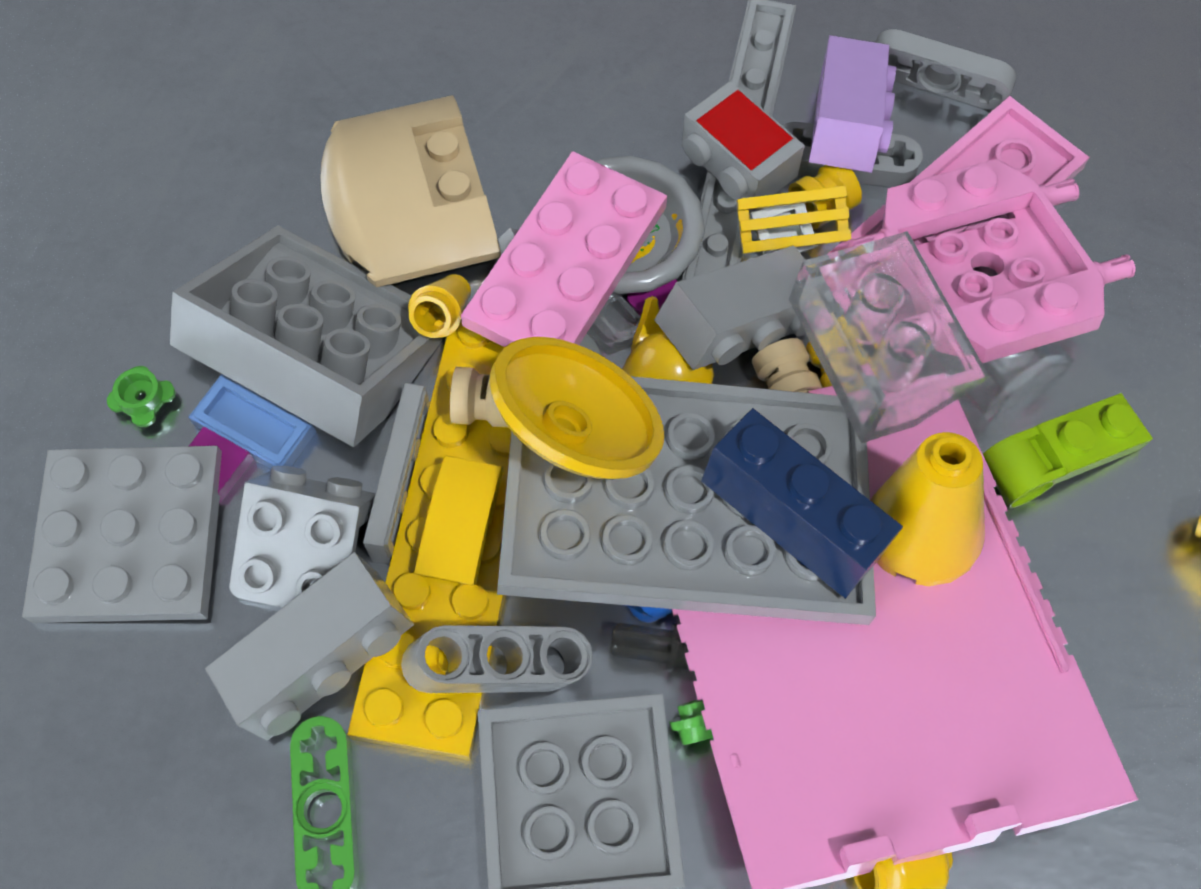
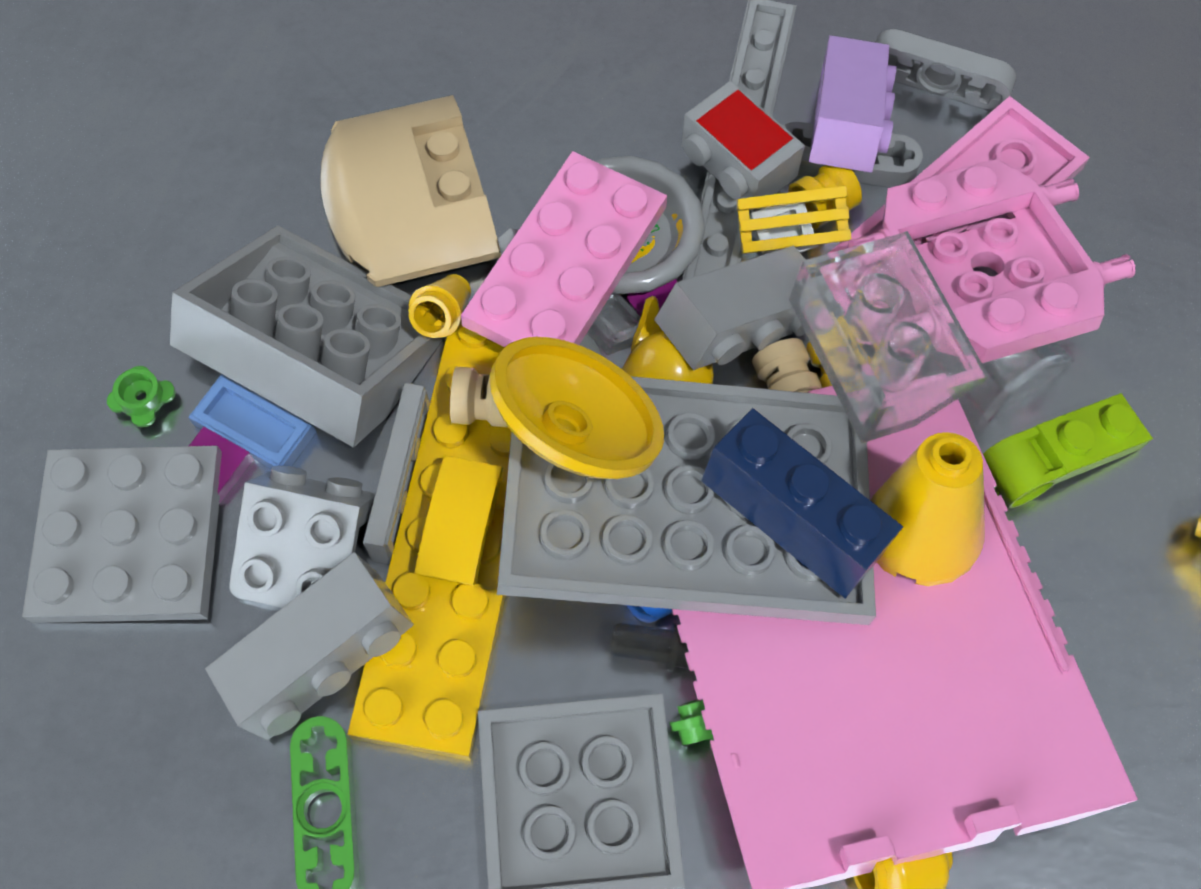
light grey beam [401,625,593,693] -> none

